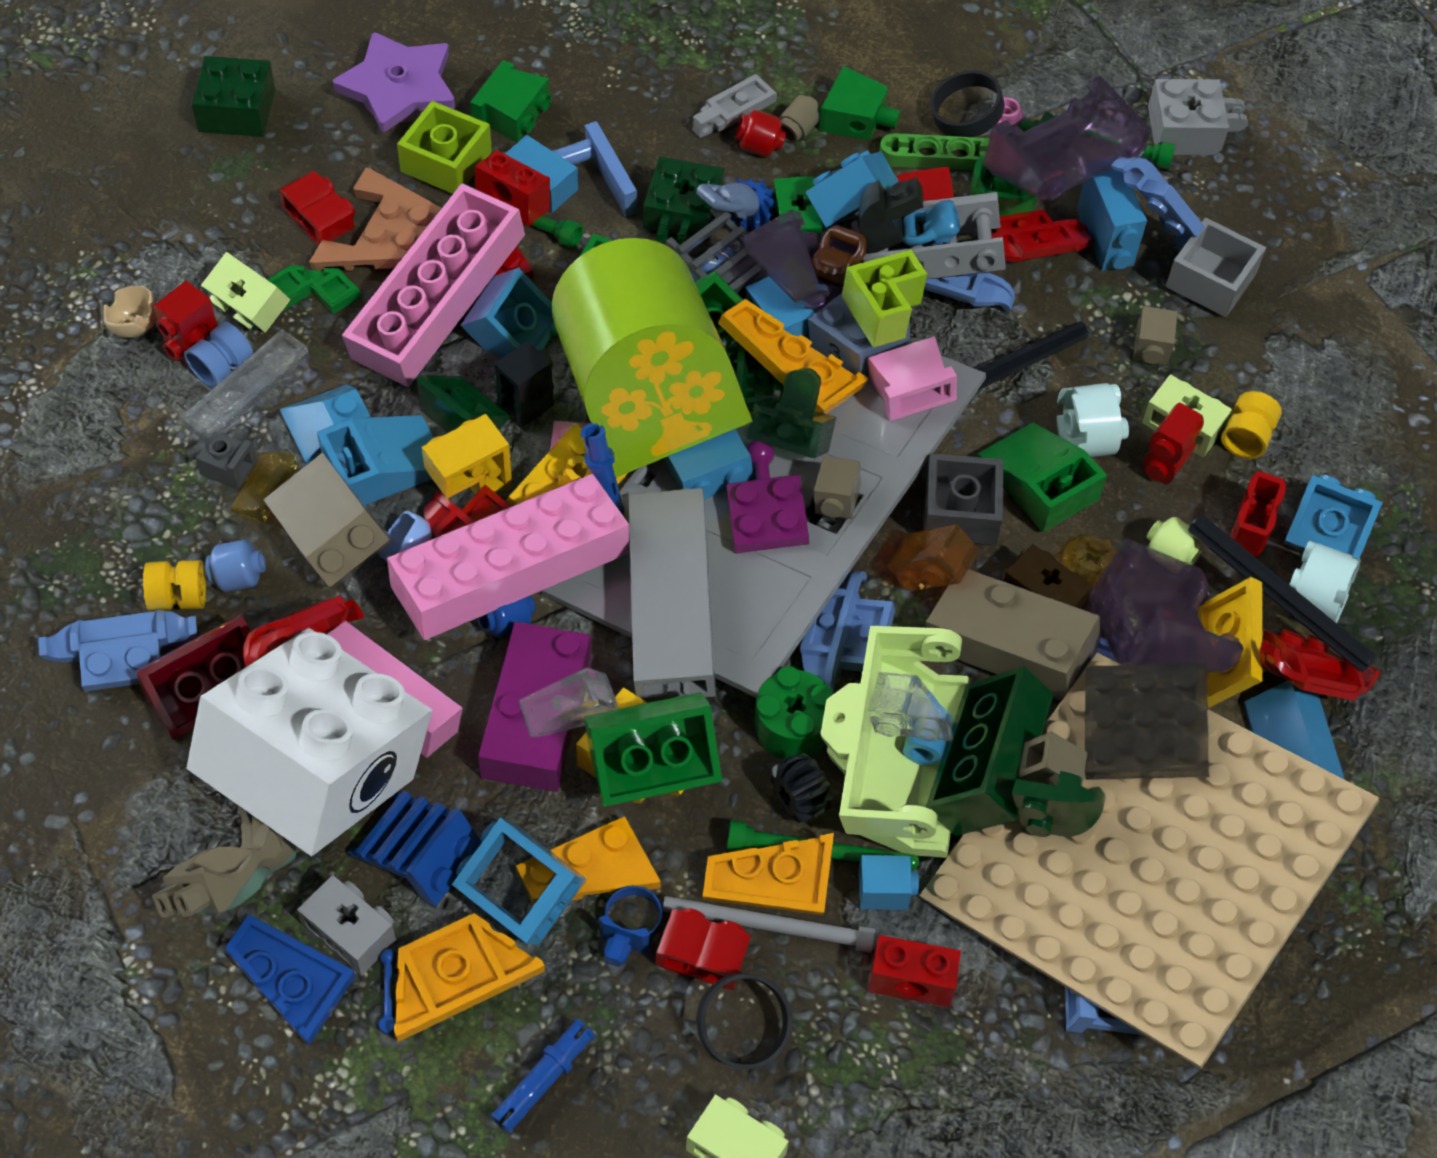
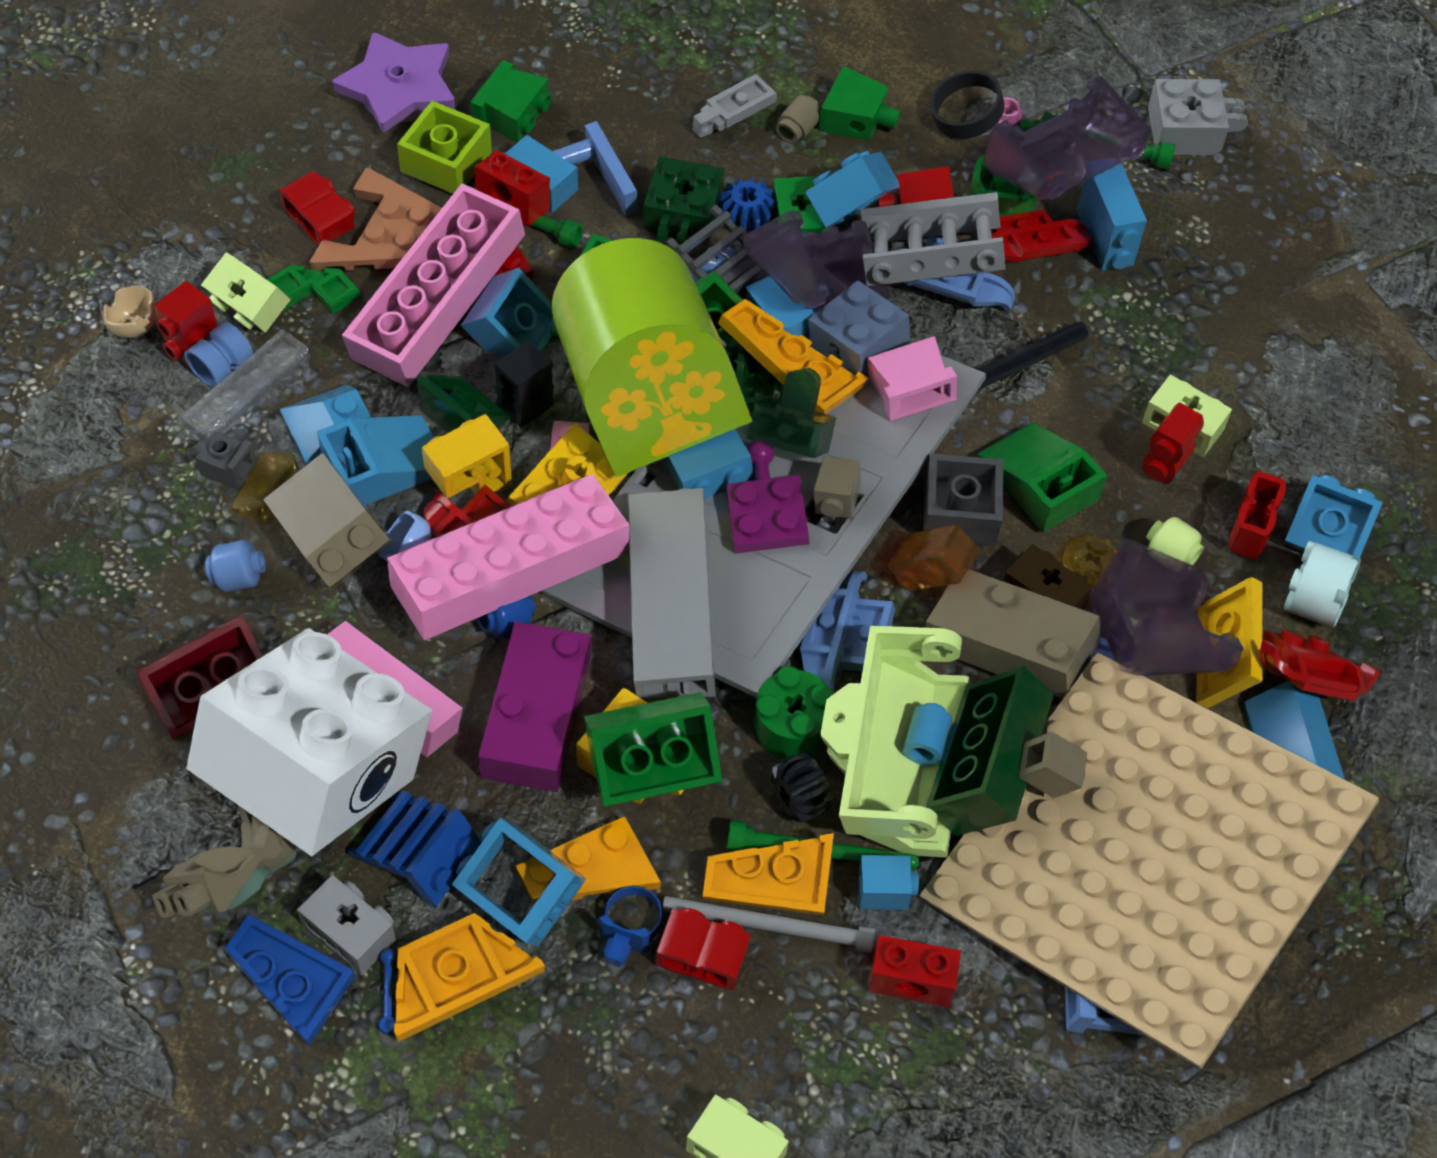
medium blue plate [38,609,197,692] -> none
yellow wheel [143,560,206,611] -> none
dark green piece [192,56,275,137] -> none
red plate [242,595,364,667] -> none
blue pin [490,1018,596,1134] -> none
clear slope [518,668,619,738] -> none
blue pin [581,423,624,514] -> none
sand blue piece [696,182,759,220] -> none
black tyre [696,973,793,1069] -> none
red head [735,109,786,158] -> none
reddish brown piece [810,225,867,288] -> none
lime brick [842,249,928,348] -> none
pearl dark grey brick [859,177,924,253] -> none
clear slope [868,672,953,741] -> none
bright green beam [879,133,1008,171] -> none
dark azure piece [902,200,960,246] -> none
dark green slope [1012,771,1106,837] -> none
light aqua brick [1057,383,1129,457] -> none
clear smoke plate [1085,662,1210,780] -> none
medium blue plate [1111,157,1205,249] -> none
dark tan brick [1133,306,1178,365] -> none
light grey piece [1166,217,1266,317] -> none
black axle [1188,515,1376,672] -> none
yellow wheel [1221,391,1282,459] -> none

